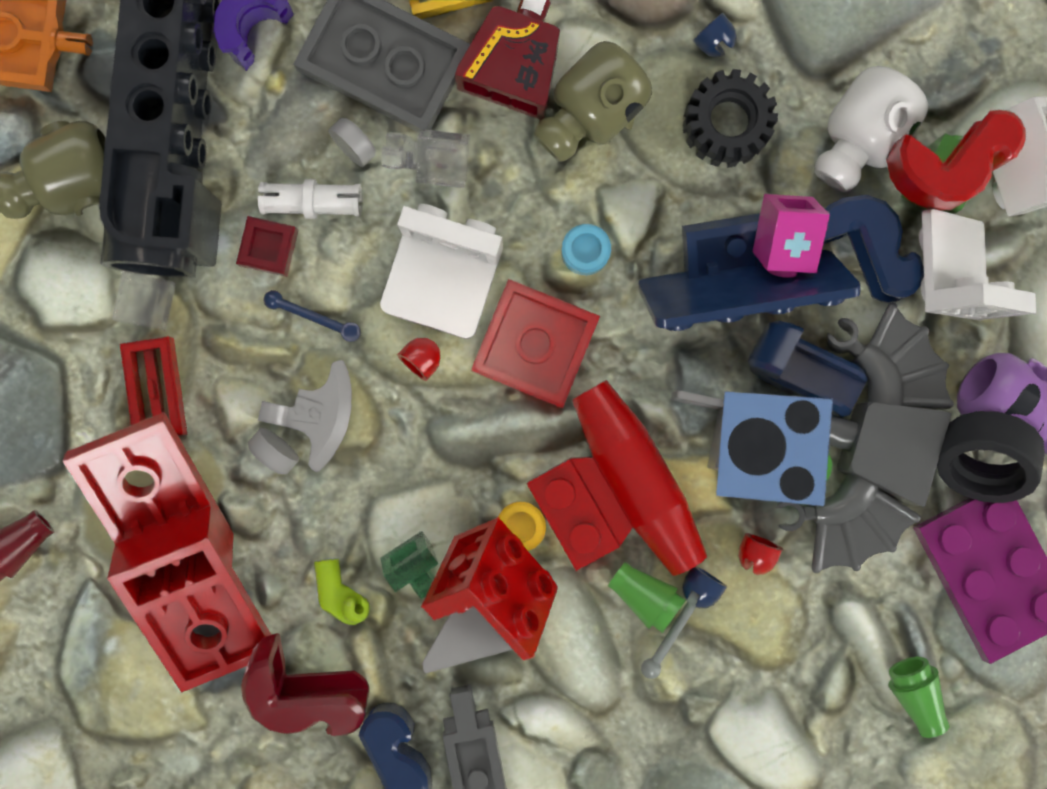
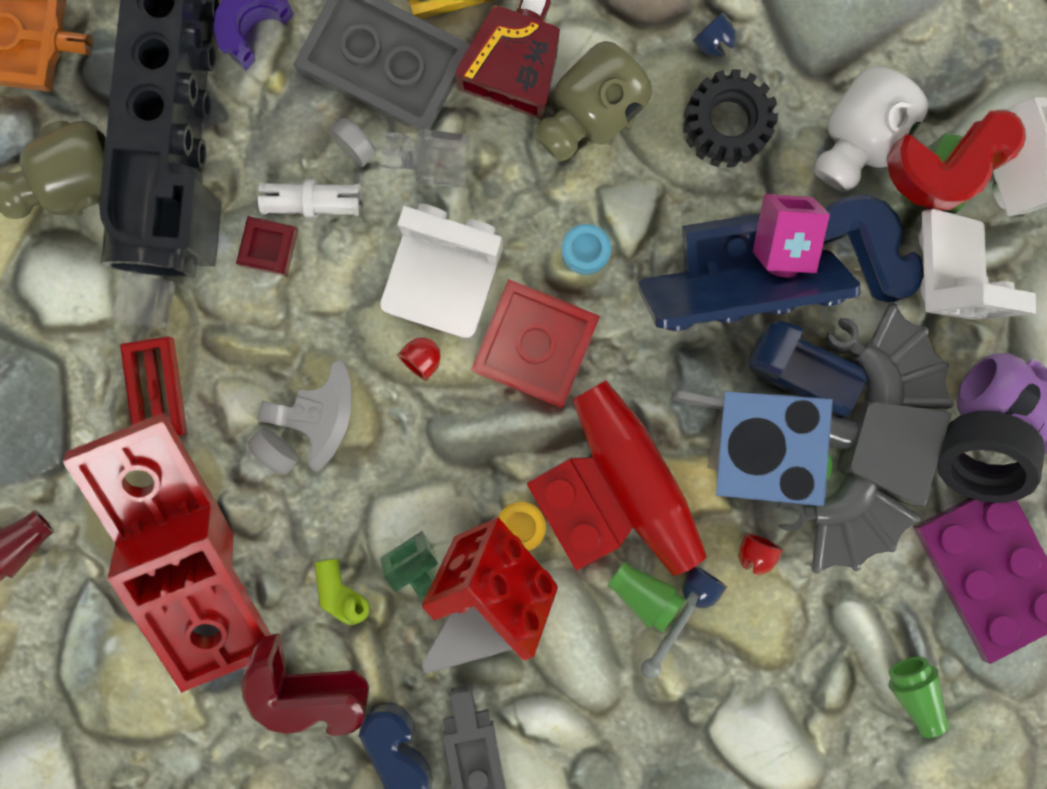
dark blue hinge [263,290,361,343] -> none

